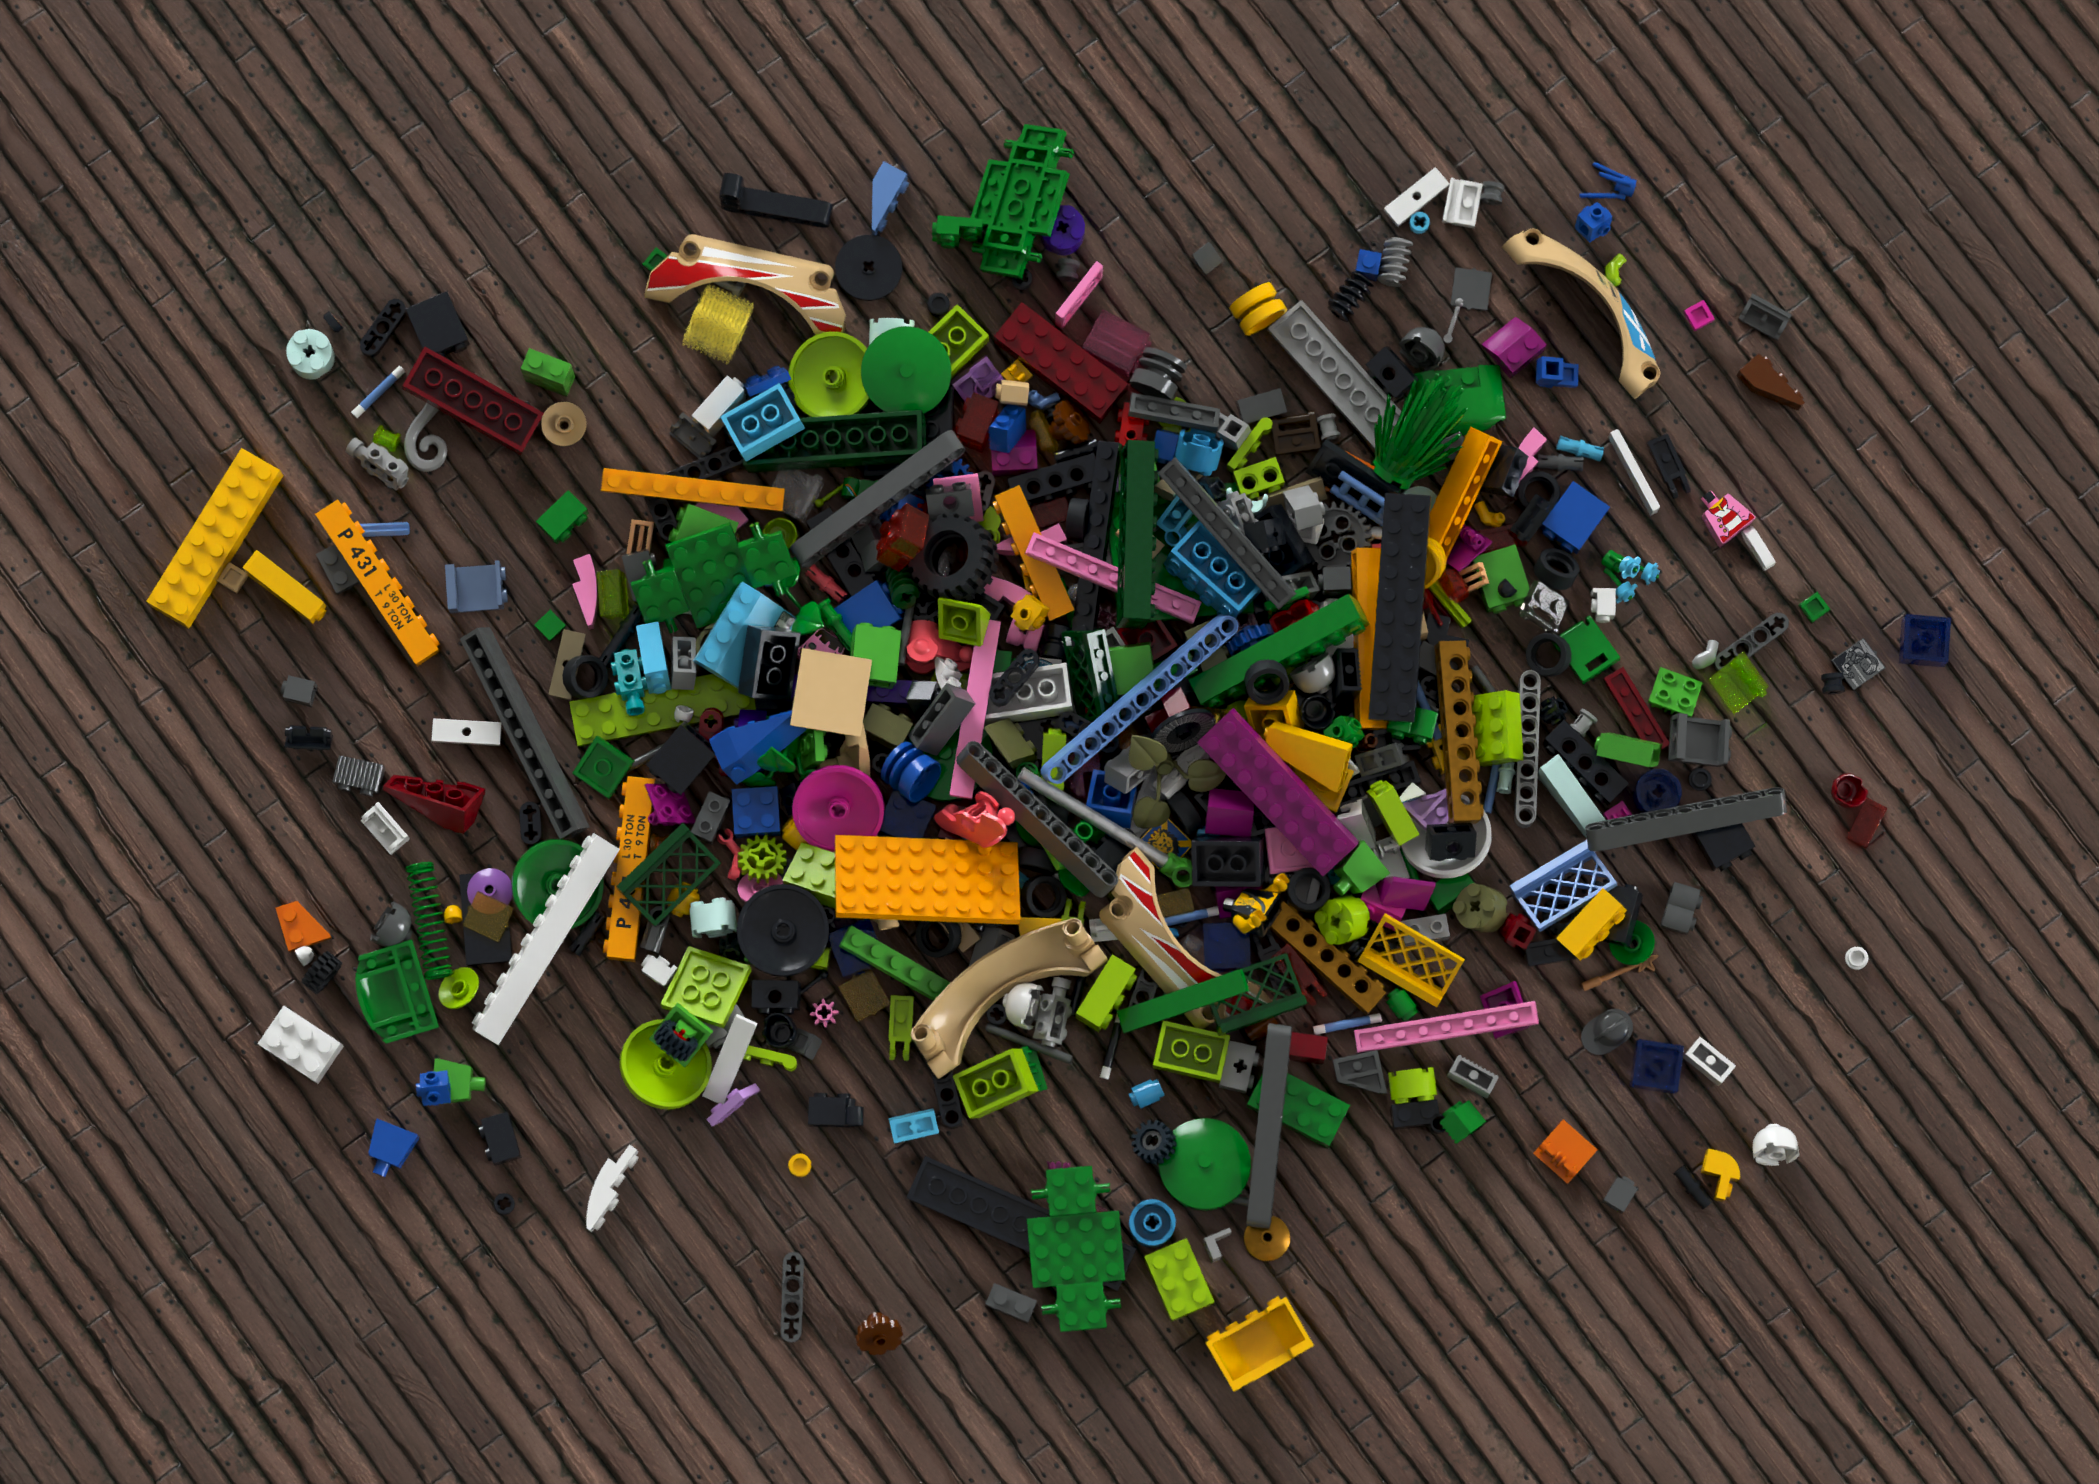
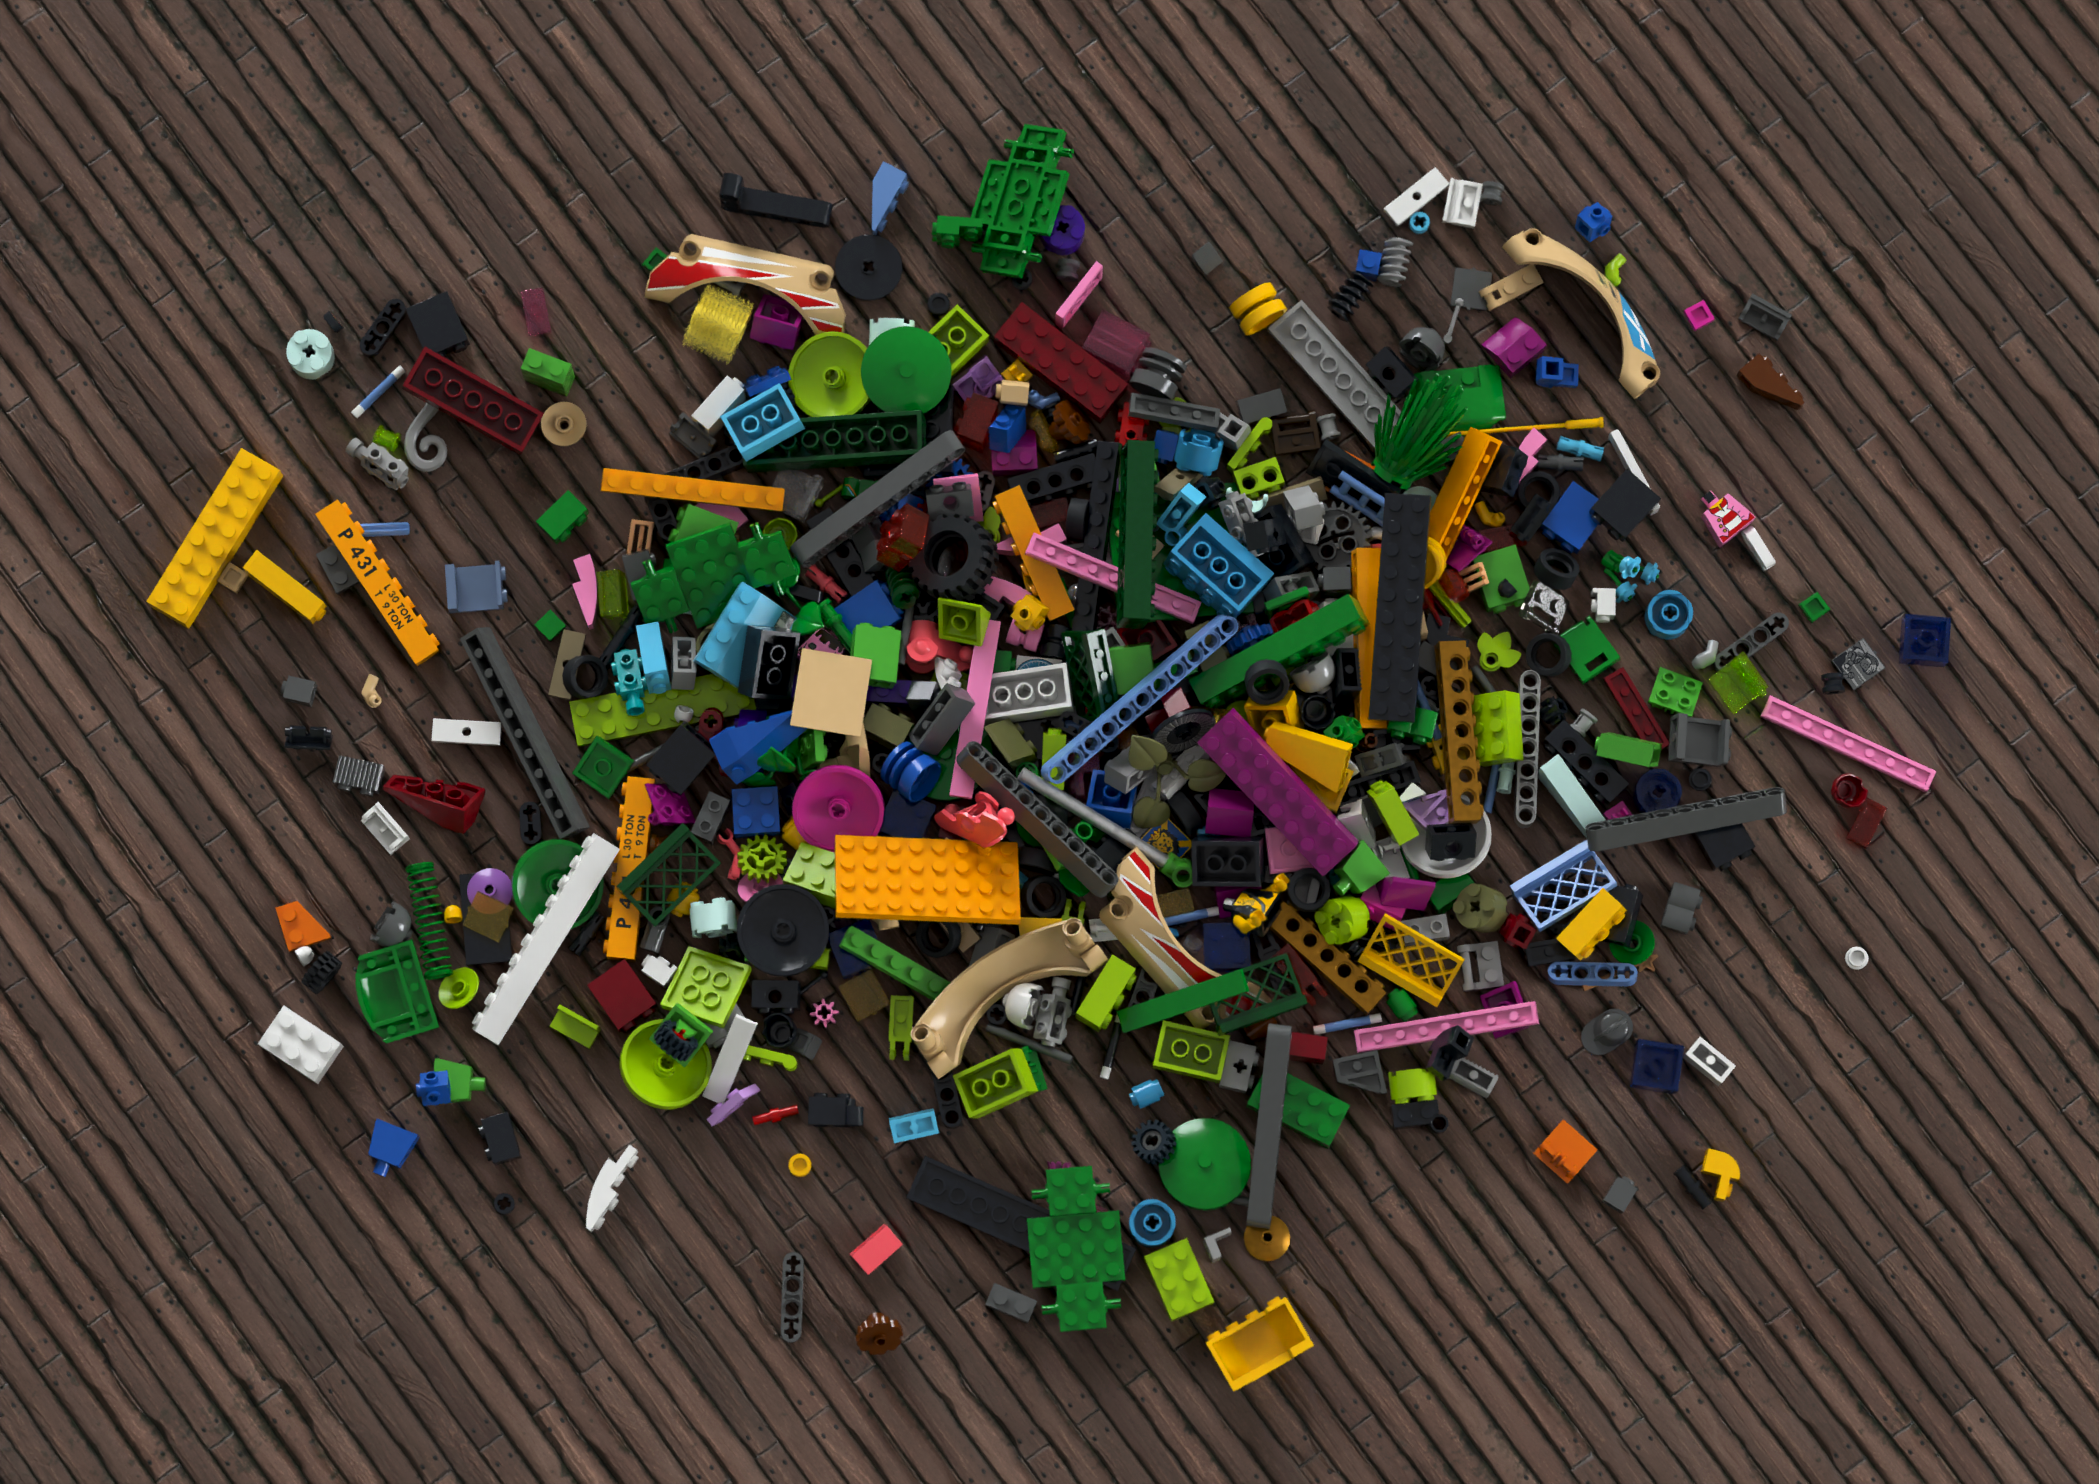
black beam [989,649,1040,707] -> none
dark grey tile [1158,457,1297,610] -> none
green brick [1440,1100,1486,1143] -> none
blue plant [1579,162,1636,200] -> none
black hinge [1646,433,1691,499] -> none
white cylinder [1752,1124,1799,1166] -> none
none -> tan arm [362,674,382,708]
none -> clear pink plate [521,287,551,336]
none -> lime panel [549,1004,601,1049]
none -> dark red brick [587,959,657,1032]
none -> magenta slope [750,294,804,350]
none -> red bar [752,1105,799,1125]
none -> black beam [783,584,826,604]
none -> coral hinge [850,1224,903,1275]
none -> black brick [1426,1025,1474,1081]
none -> yellow piece [1442,417,1604,438]
none -> light grey plate [1457,941,1504,992]
none -> lime plate [1477,632,1521,672]
none -> tan plate [1479,264,1544,312]
none -> medium blue beam [1548,962,1638,987]
none -> black brick [1589,469,1661,542]
none -> dark azure brick [1645,590,1693,640]
none -> bright pink tile [1760,695,1936,793]

